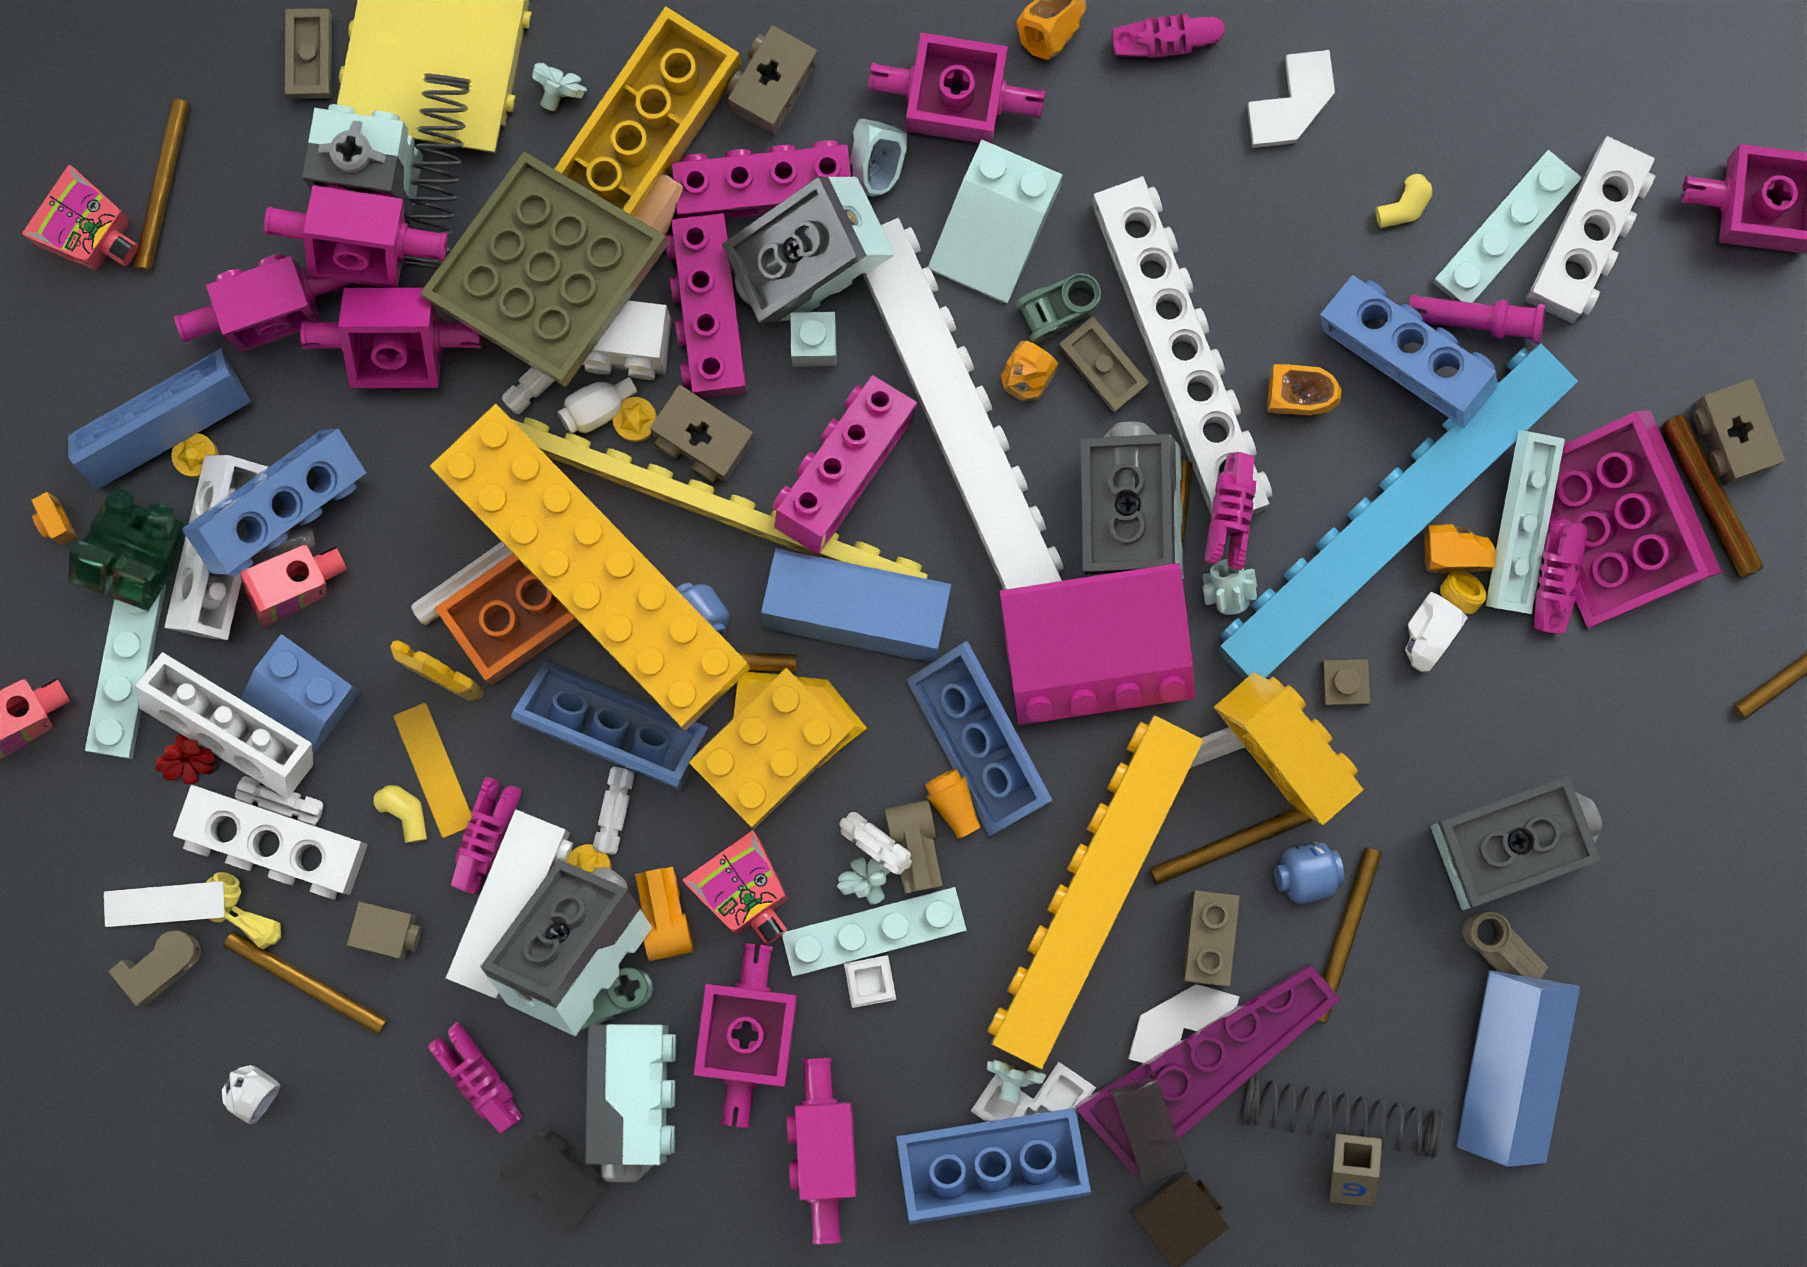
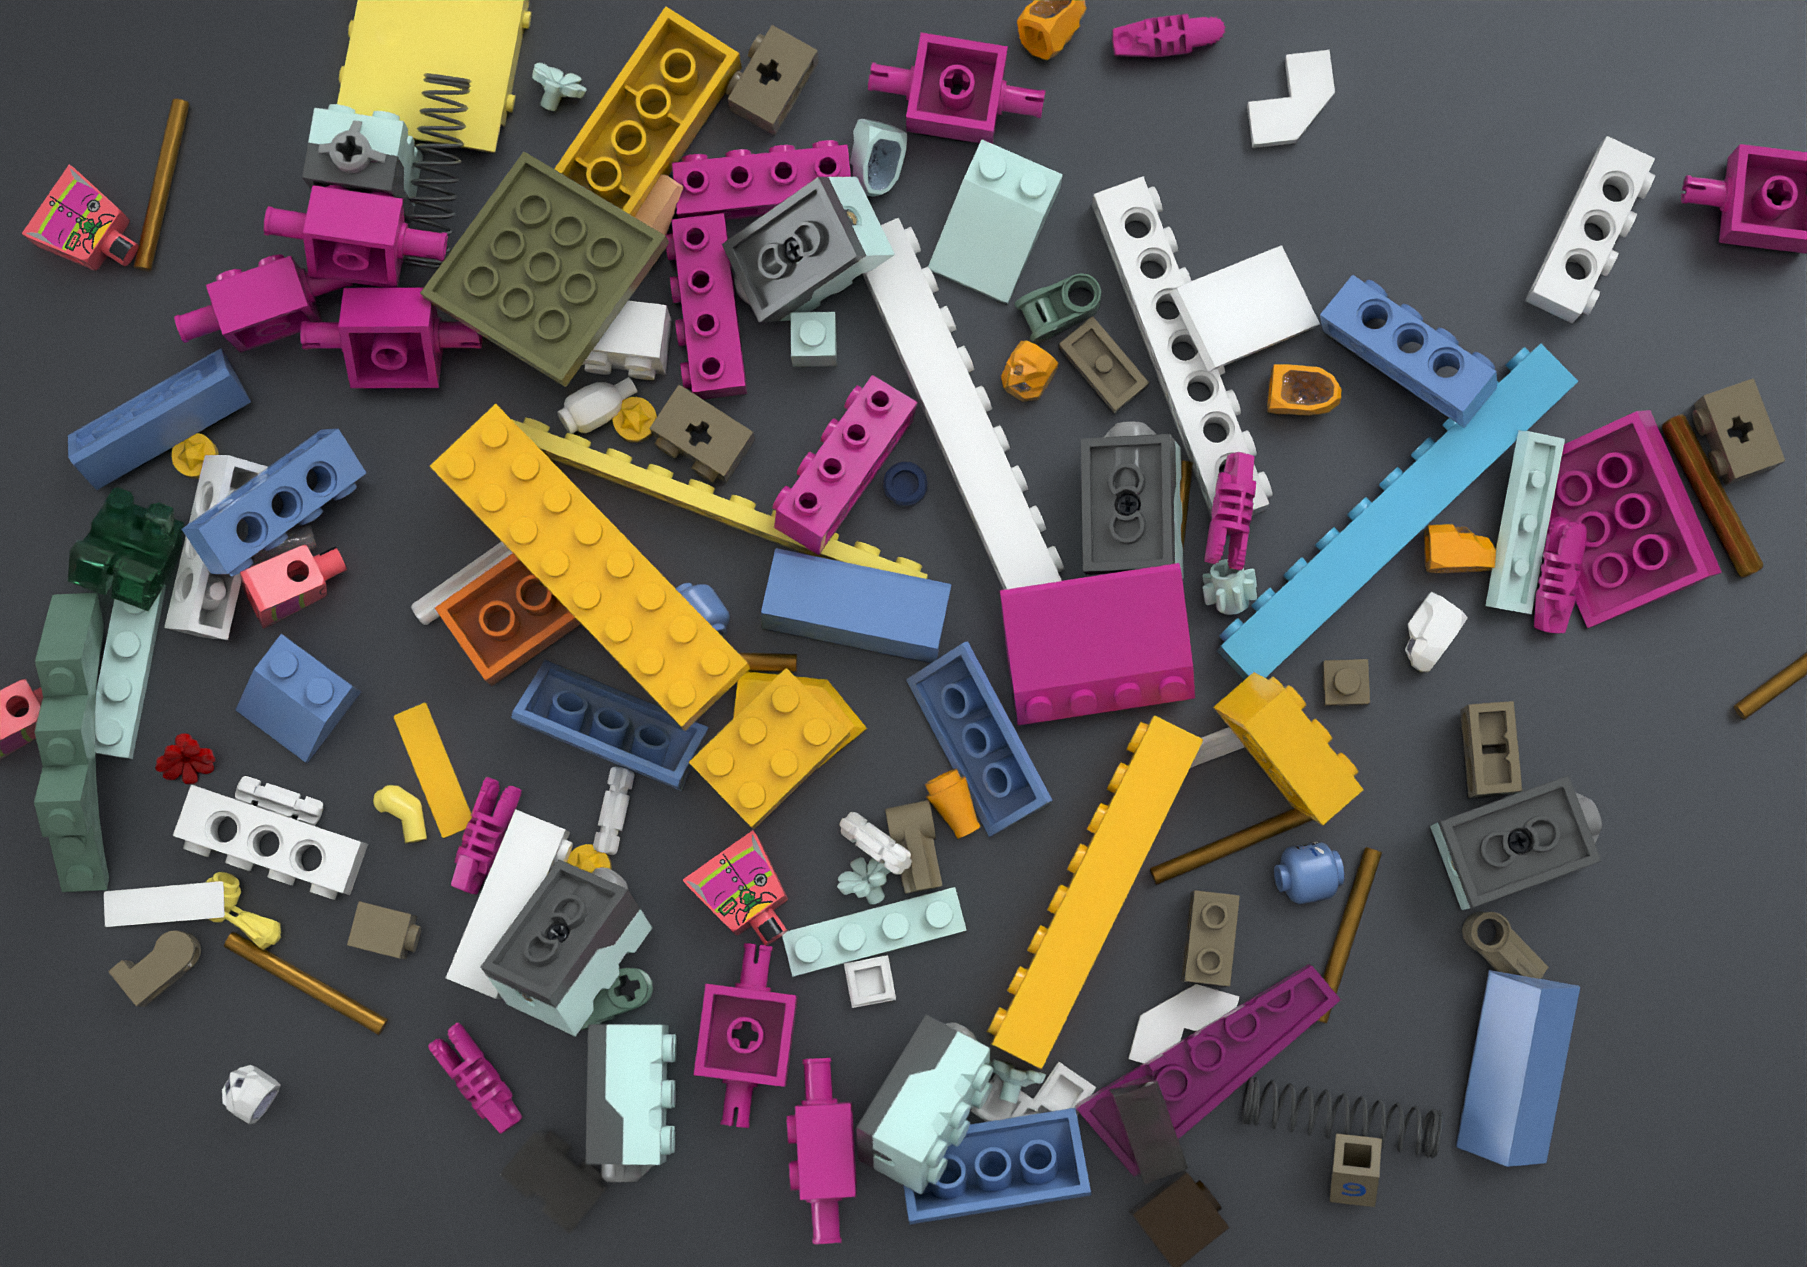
light orange plate [31,492,78,545] -> none
white brick [135,652,313,799] -> none
dark tan plate [285,8,332,99] -> none
yellow tile [390,640,484,701] -> none
white axle [502,367,555,414] -> none
light orange piece [635,867,694,962] -> none
light yellow arm [1375,174,1432,228] -> none
dark pink pin [1409,294,1546,344] -> none
light aqua plate [1433,150,1582,303] -> none
yellow tile [1440,571,1487,614] -> none
none -> sand green arch [34,593,109,892]
none -> light aqua piece [857,1015,993,1195]
none -> dark blue tile [883,462,927,508]
none -> white tile [1170,245,1320,372]
none -> dark tan brick [1460,701,1522,798]

